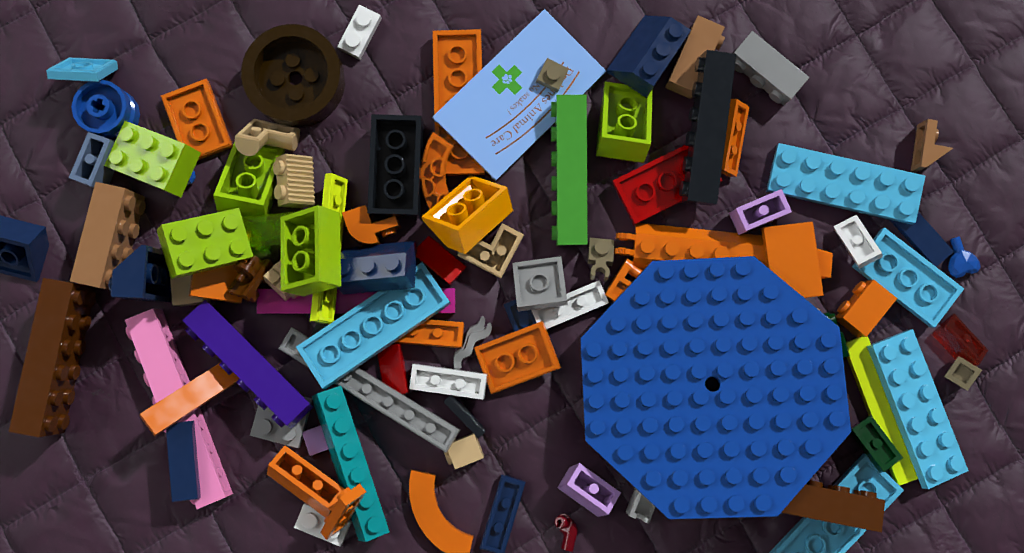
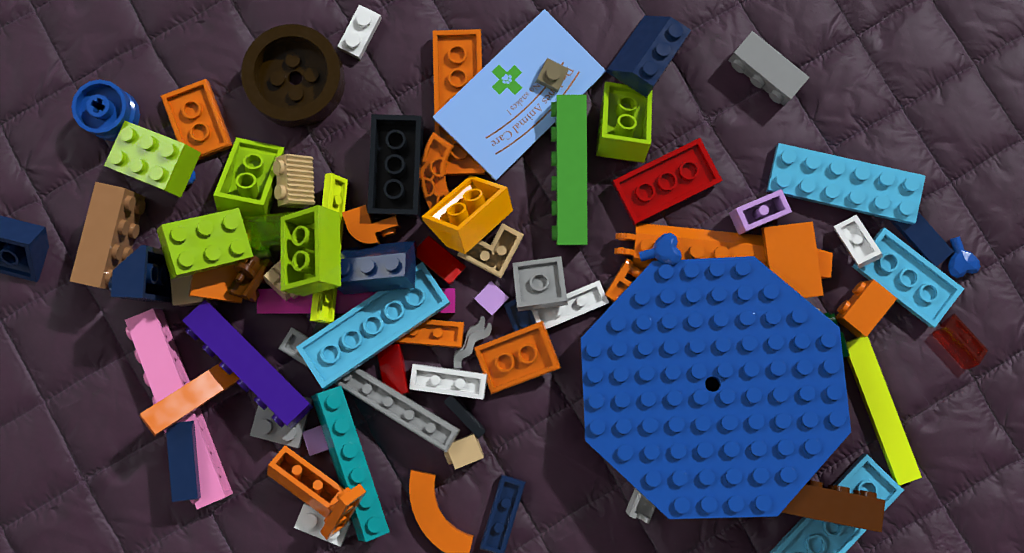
reddish brown brick [9,278,96,437] -> none
medium azure tile [46,57,118,82] -> none
sand blue brick [69,132,115,188] -> none
tan brick [235,119,300,156] -> none
dark red arm [554,514,578,552] -> none
lavender brick [557,463,621,517] -> none
dark tan plate [587,238,614,281] -> none
medium nougat brick [665,15,725,99] -> none
black brick [679,50,736,206] -> none
orange plate [721,99,749,177] -> none
dark green plate [850,415,903,473] -> none
medium azure plate [867,329,969,489] -> none
medium nougat slope [911,119,953,172] -> none
dark tan plate [944,356,982,391] -> none
none -> lavender tile [474,281,509,316]
none -> blue rock [639,233,682,265]

